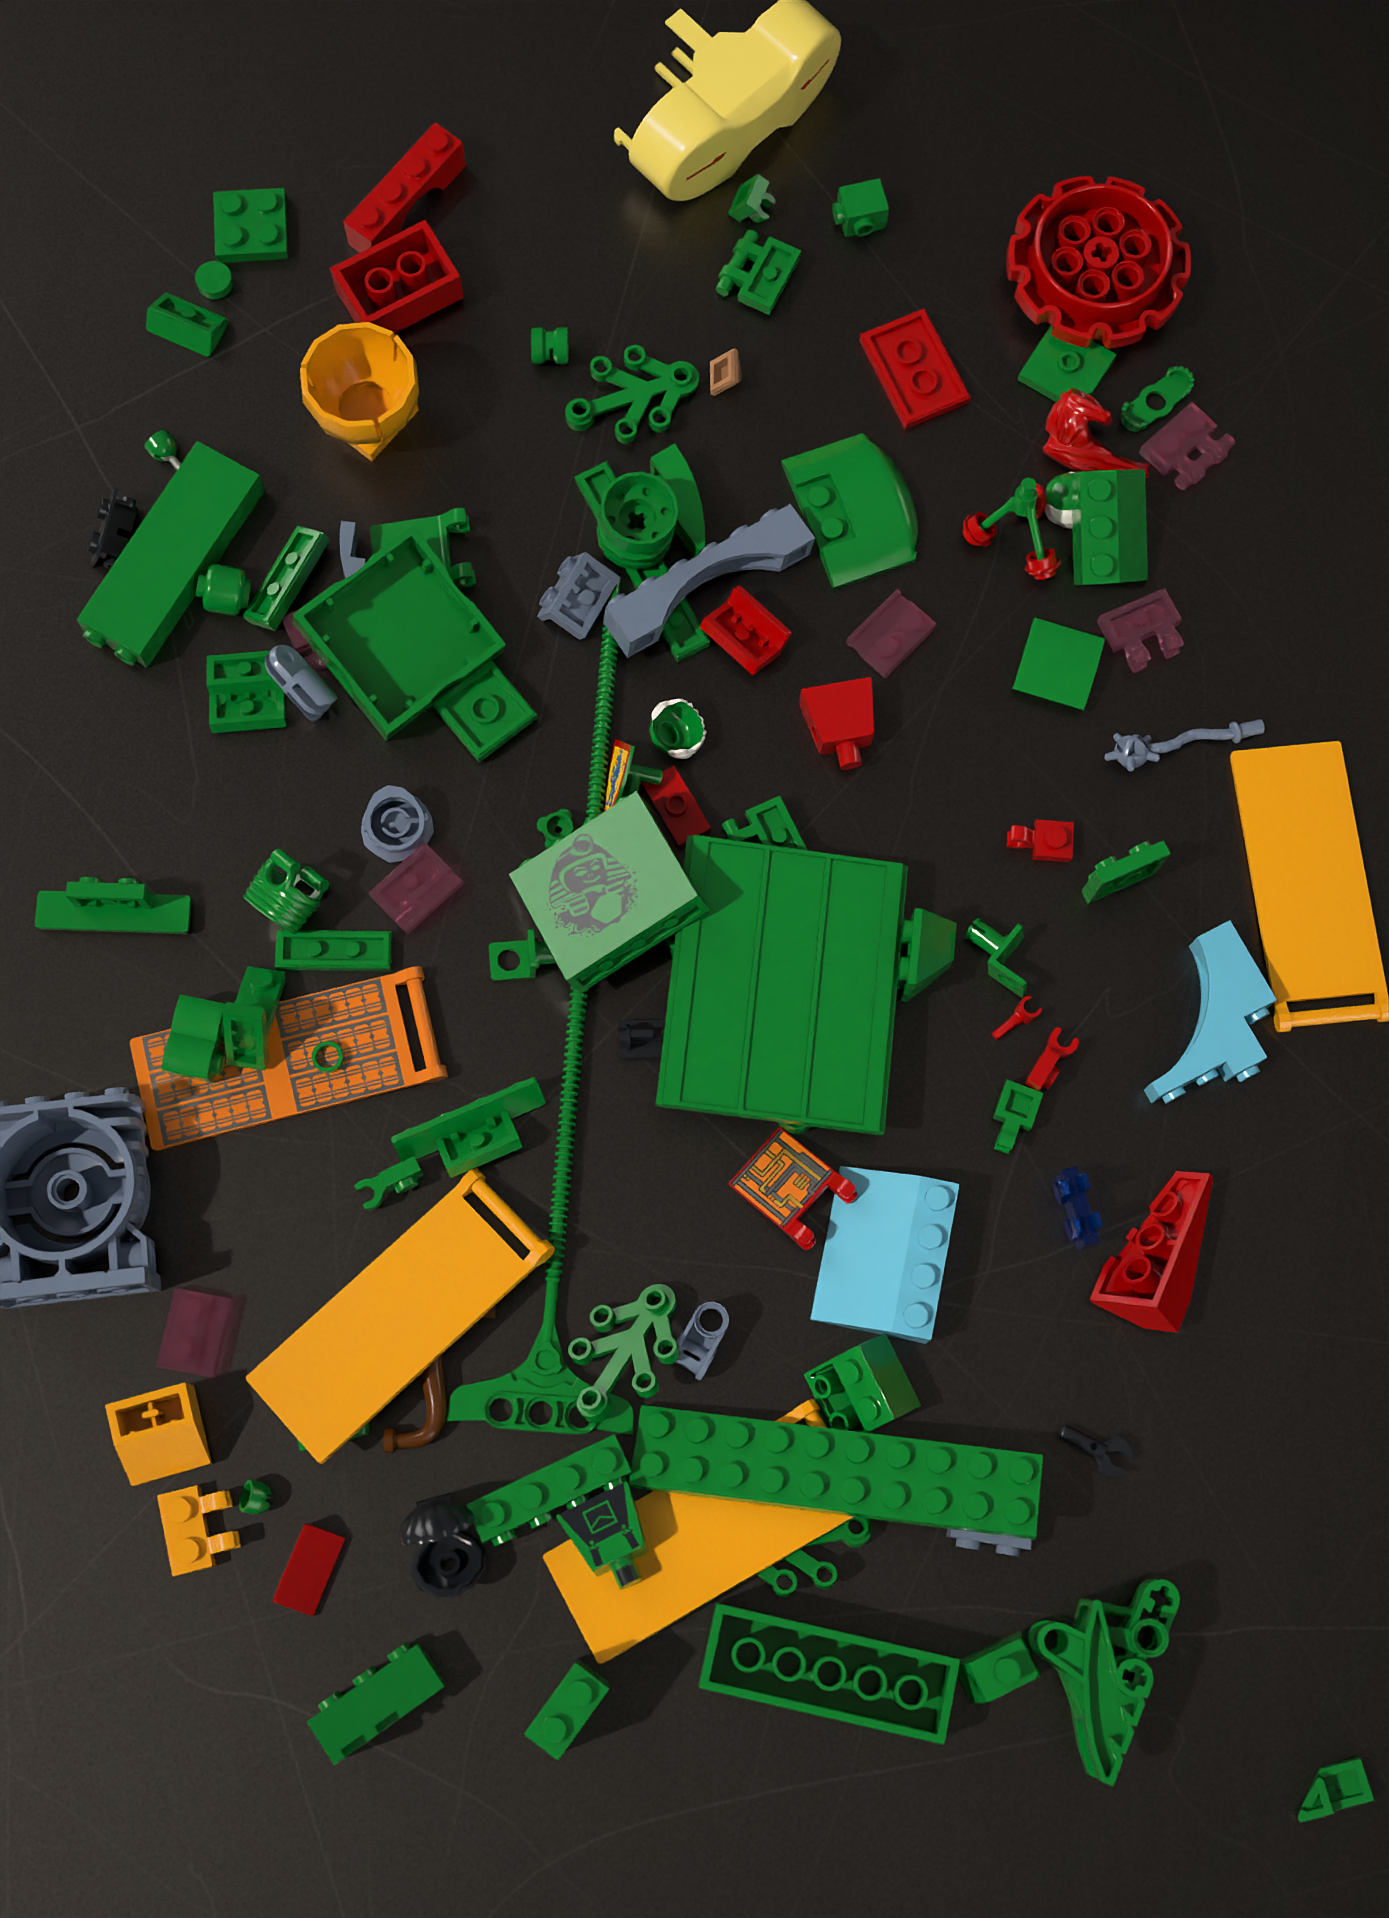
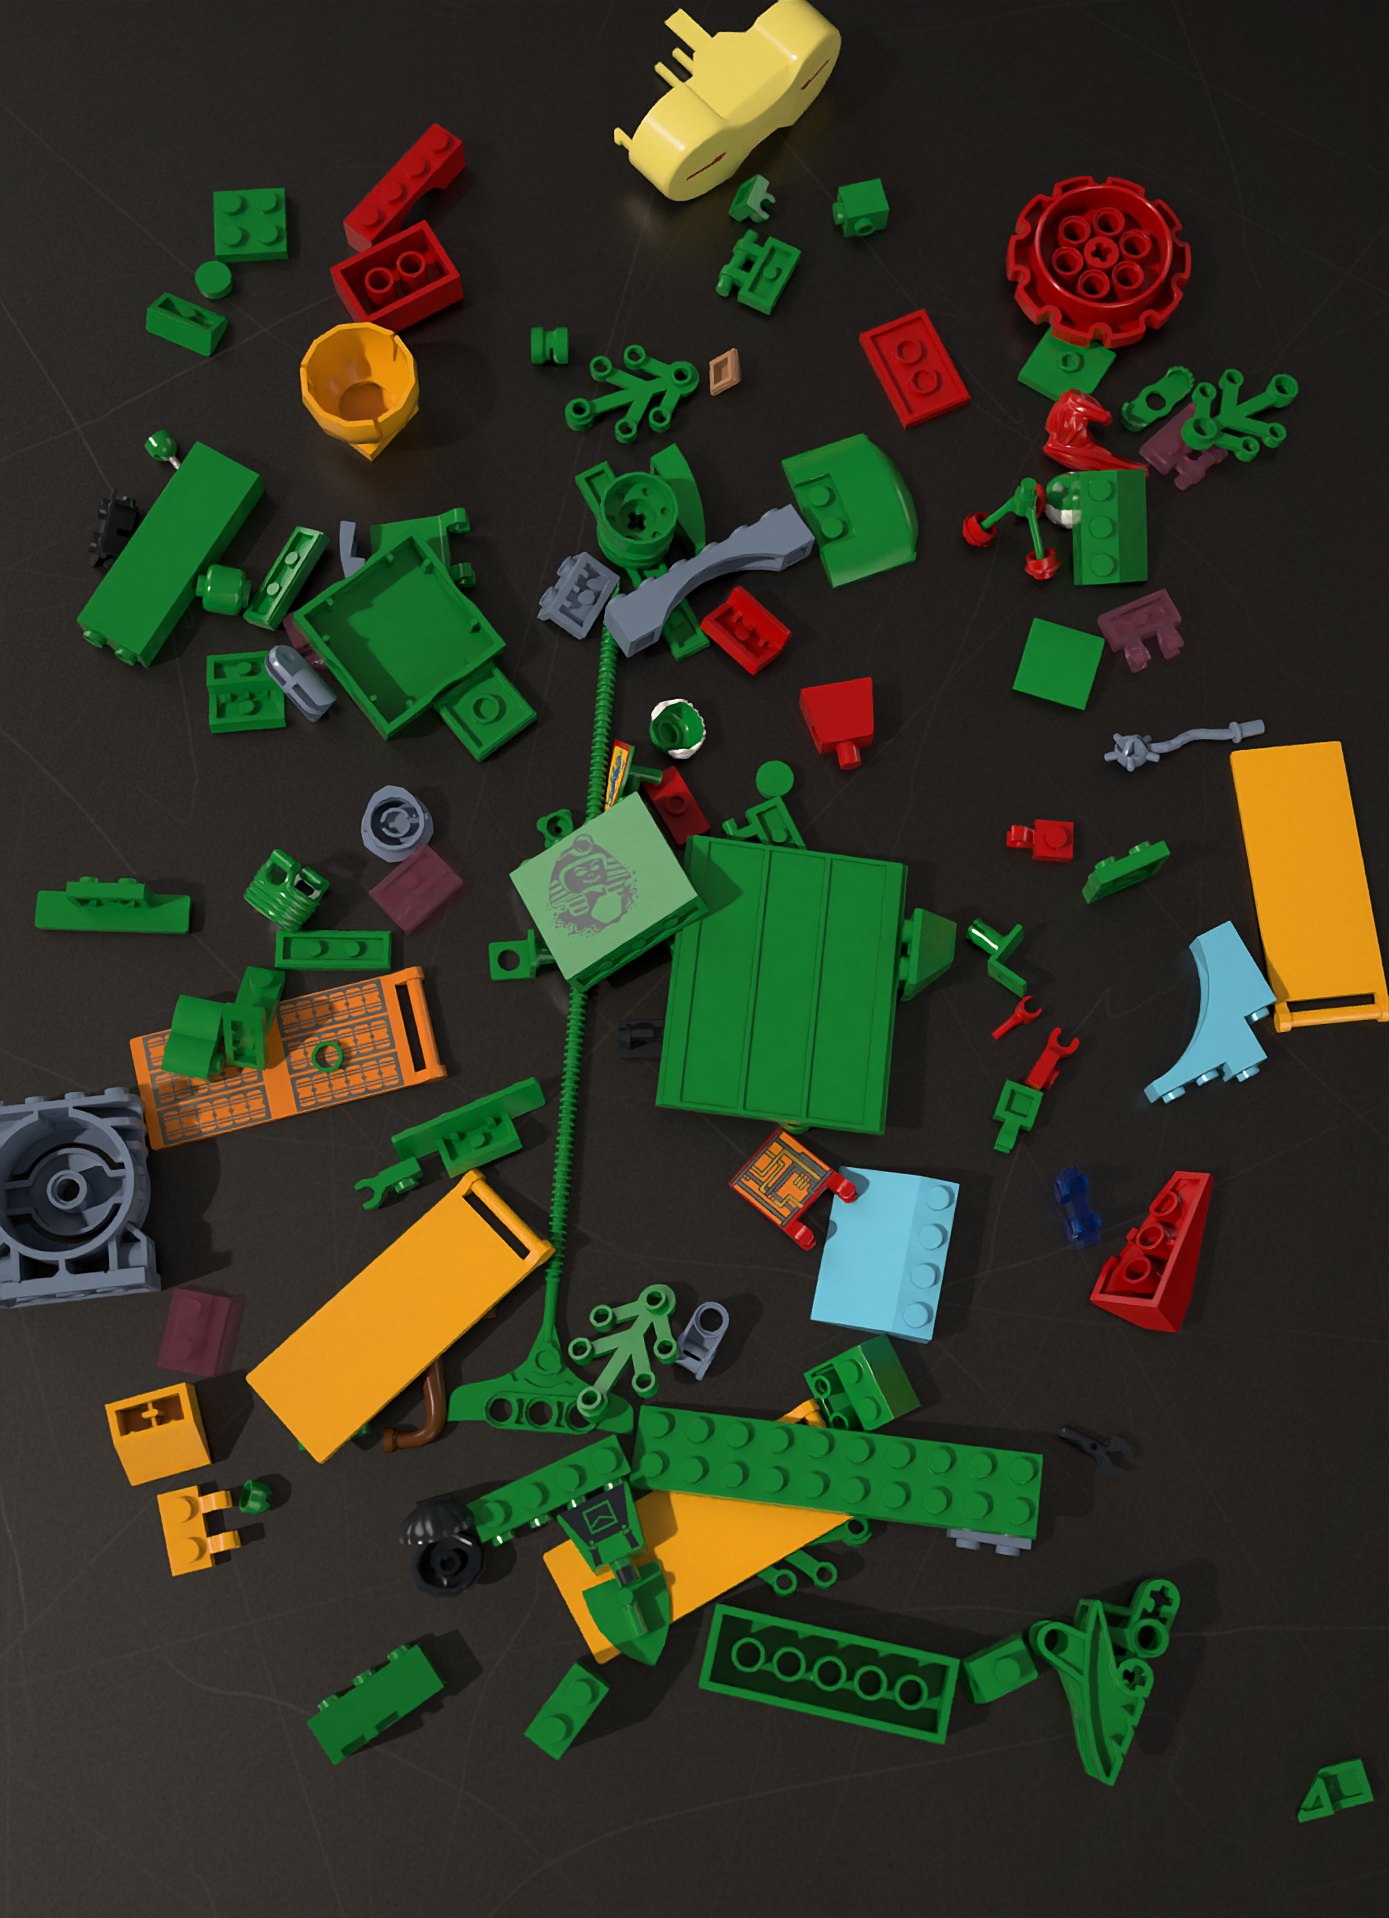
red slope [272,1523,346,1616] -> none
clear pink plate [846,589,936,678] -> none
none -> green shield [582,1560,670,1667]
none -> green tile [756,761,794,800]
none -> green plant [1181,369,1299,462]

